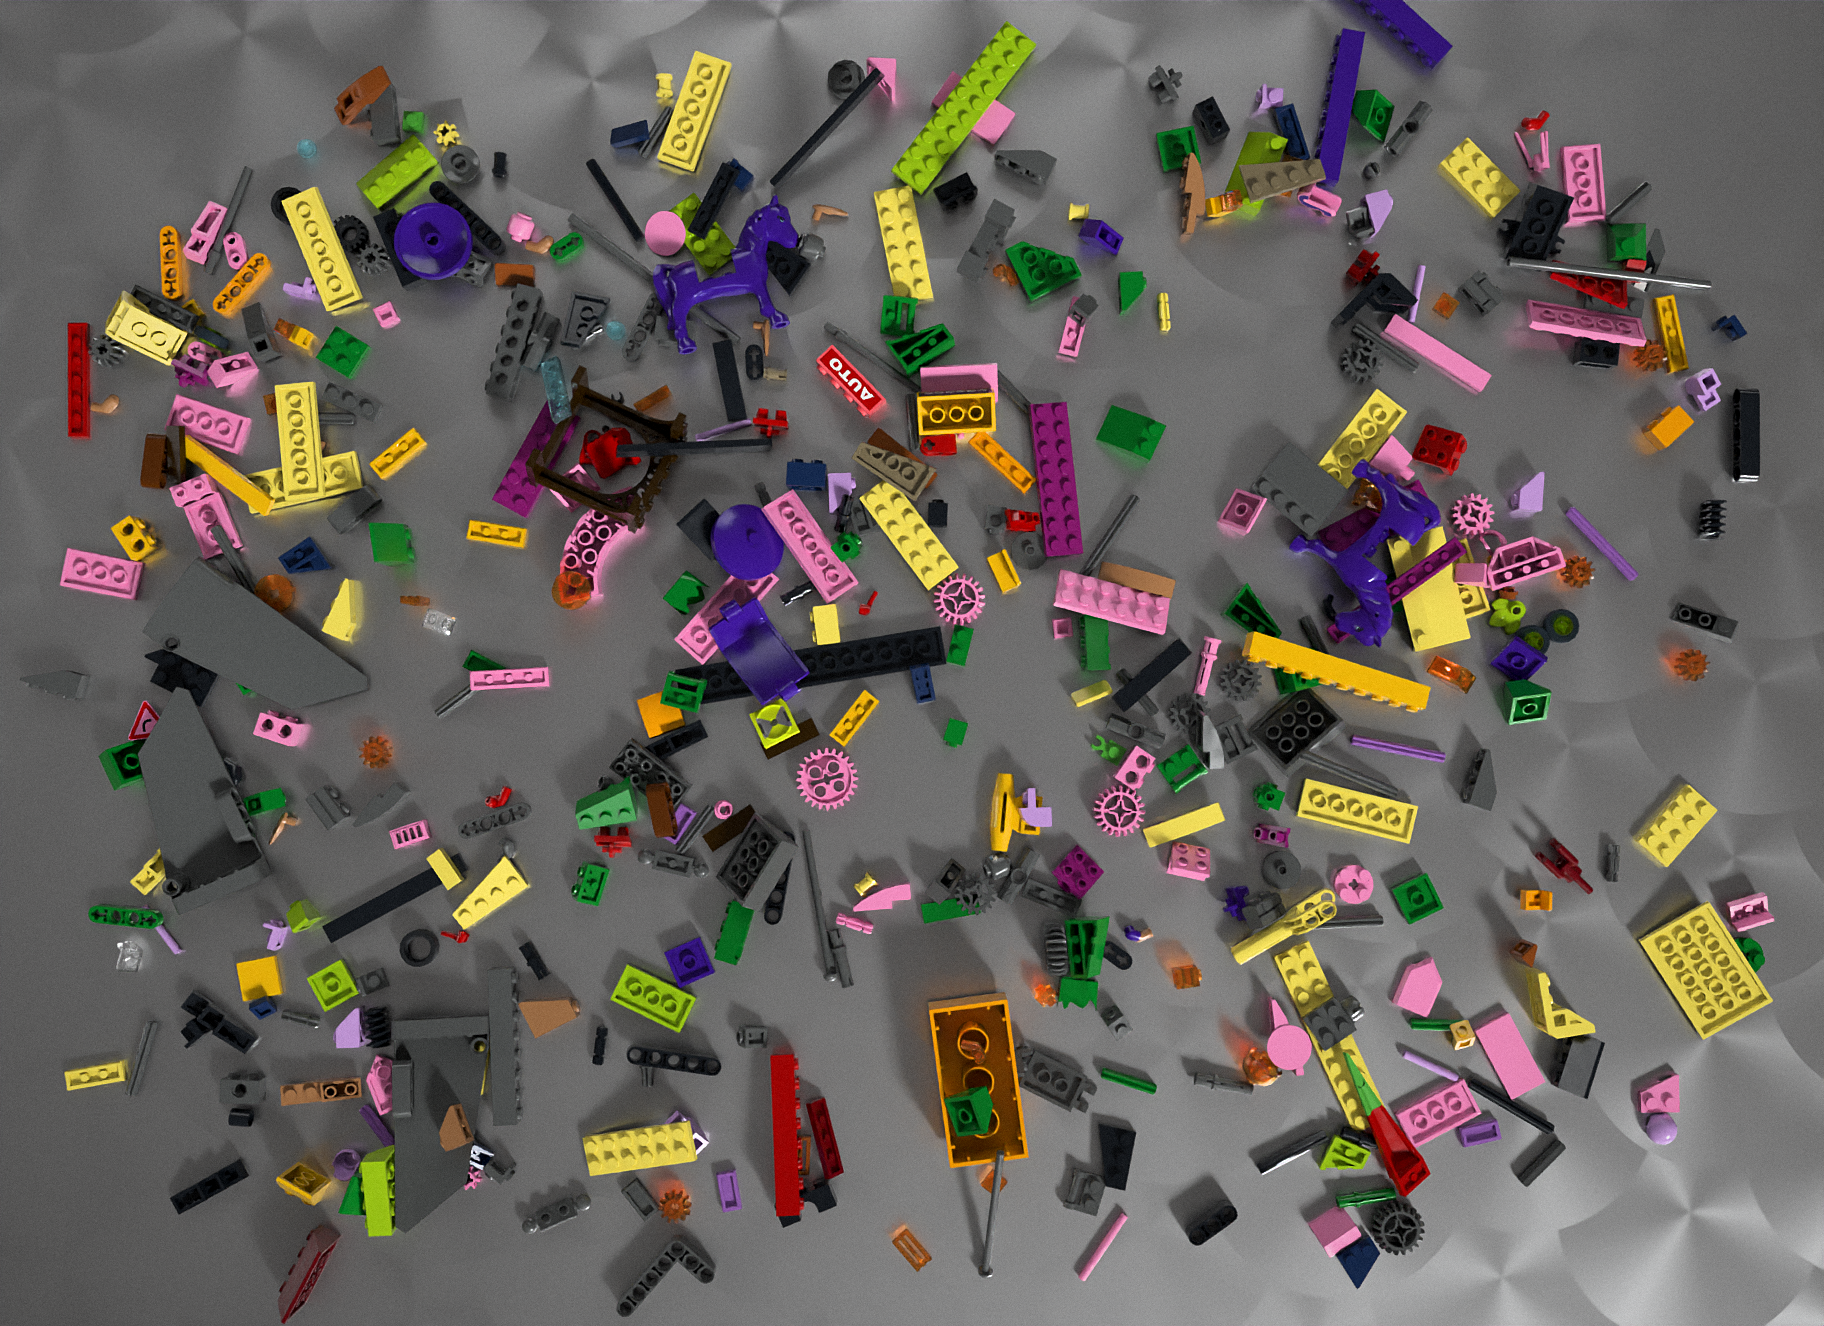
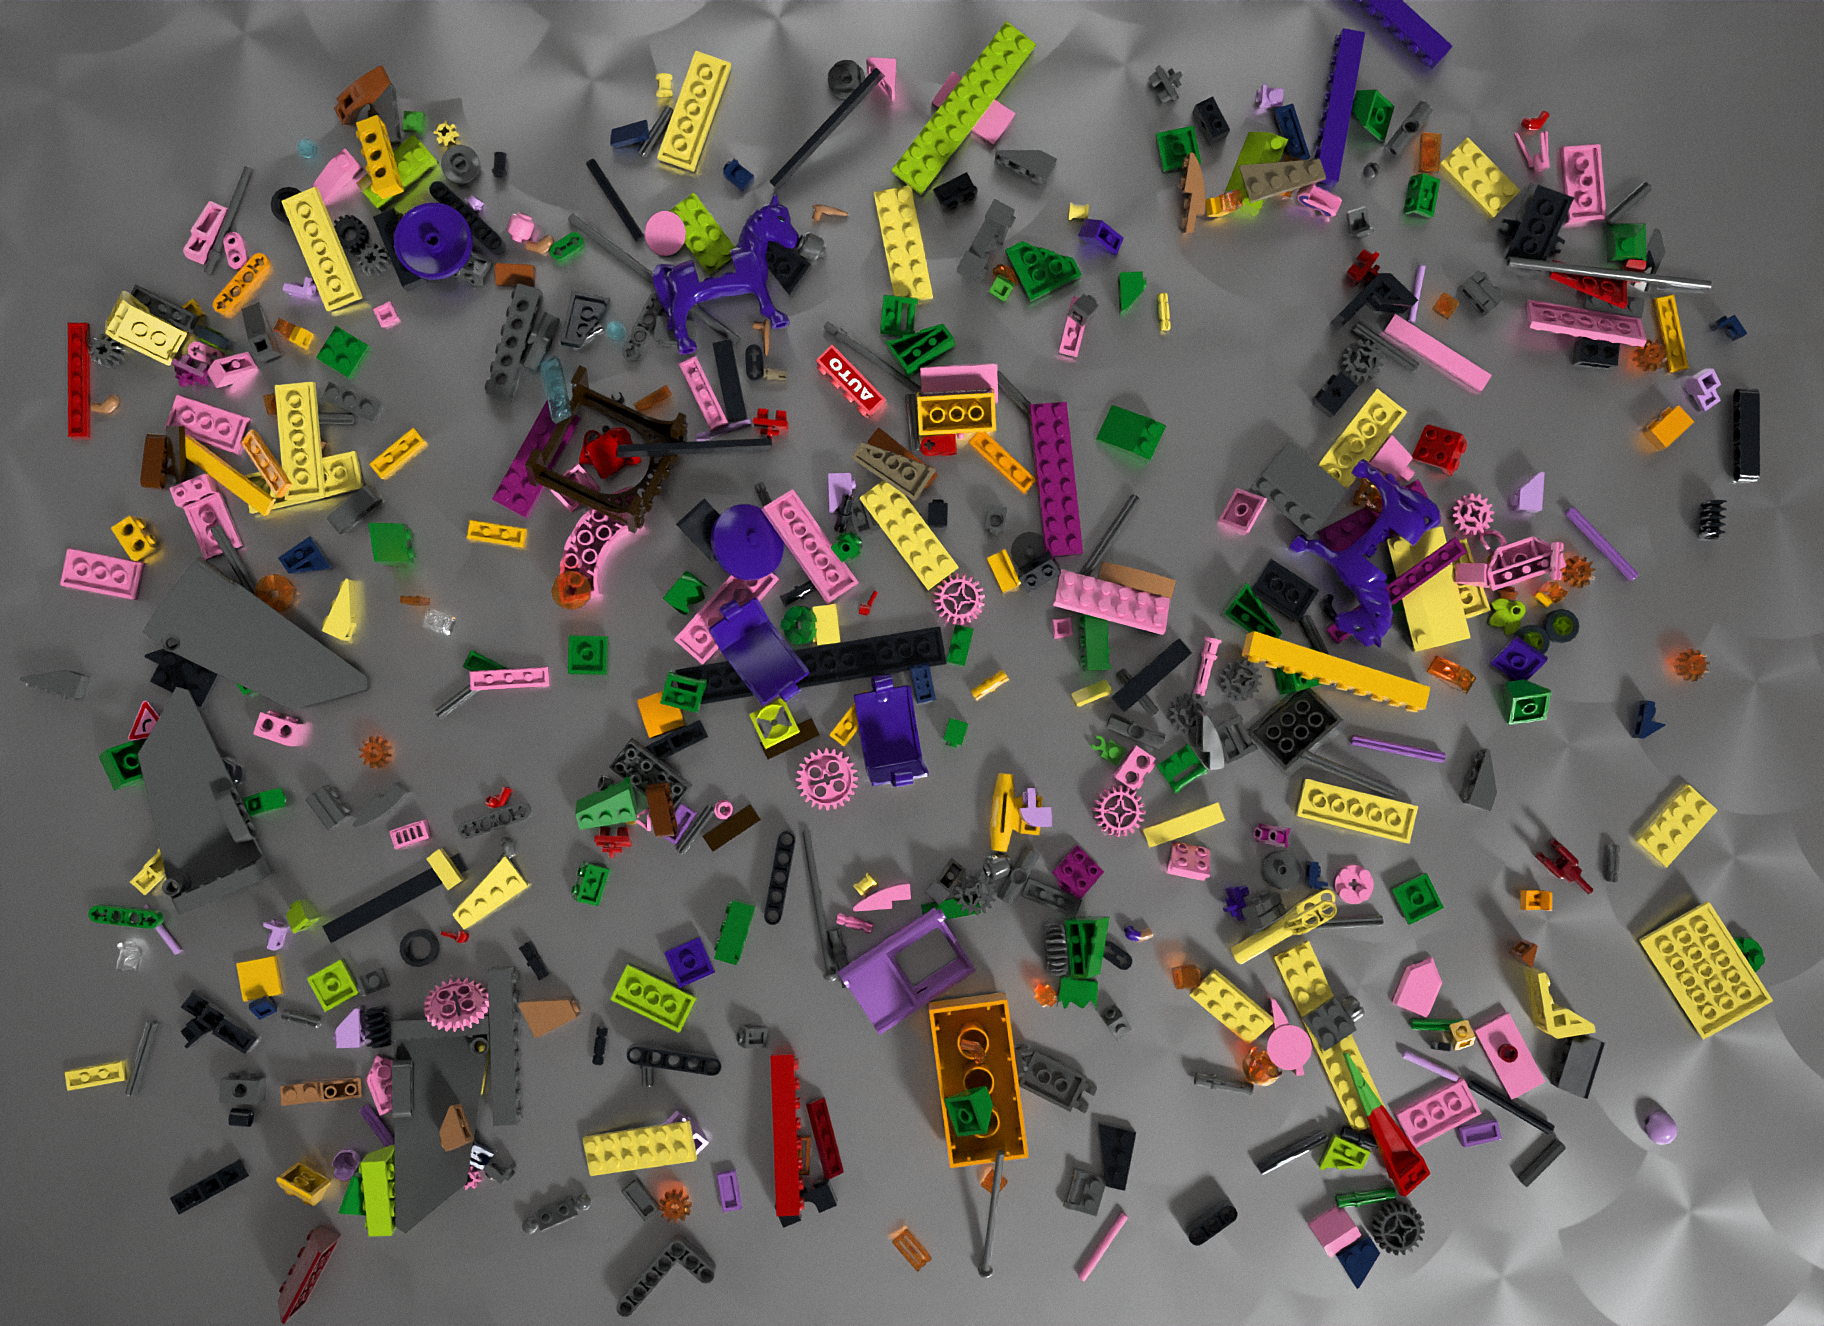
light orange beam [160,226,183,301] -> none
medium nougat bar [268,812,297,845] -> none
dark grey plate [638,849,709,878] -> none
black tile [687,162,741,240] -> none
dark grey slope [716,813,799,912] -> none
dark blue brick [786,459,828,492] -> none
red hips [1005,509,1040,532] -> none
green axle [1101,1068,1157,1095] -> none
green brick [1253,782,1285,811] -> none
lavender slope [1360,189,1393,237] -> none
bright pink wing [1638,1073,1680,1113] -> none
dark grey slope [1672,602,1739,644] -> none
bright pink bracket [1726,892,1774,932] -> none
none -> light orange tile [241,429,292,498]
none -> bright pink slope [310,148,364,204]
none -> yellow brick [356,115,404,199]
none -> bright pink gear [424,978,489,1032]
none -> lavender plate [466,194,484,212]
none -> green plate [568,635,608,675]
none -> bright pink piece [625,807,651,831]
none -> bright pink tile [678,355,728,432]
none -> green plate [780,606,817,644]
none -> medium lavender piece [838,907,976,1035]
none -> dark purple panel [854,674,929,788]
none -> yellow pin [970,670,1009,700]
none -> bright green plate [989,274,1015,302]
none -> black brick [1017,550,1061,593]
none -> light yellow plate [1189,969,1274,1045]
none -> black plate [1251,559,1319,622]
none -> dark blue bracket [1305,860,1328,889]
none -> black brick [1313,372,1358,418]
none -> green bracket [1404,173,1440,218]
none -> clear orange plate [1418,132,1442,174]
none -> black tile [1431,1041,1451,1051]
none -> dark red bush [1498,1044,1518,1063]
none -> leg [1533,581,1568,608]
none -> bright pink axle [1549,542,1564,580]
none -> bright pink plate [1575,173,1595,192]
none -> dark blue slope [1632,700,1666,739]

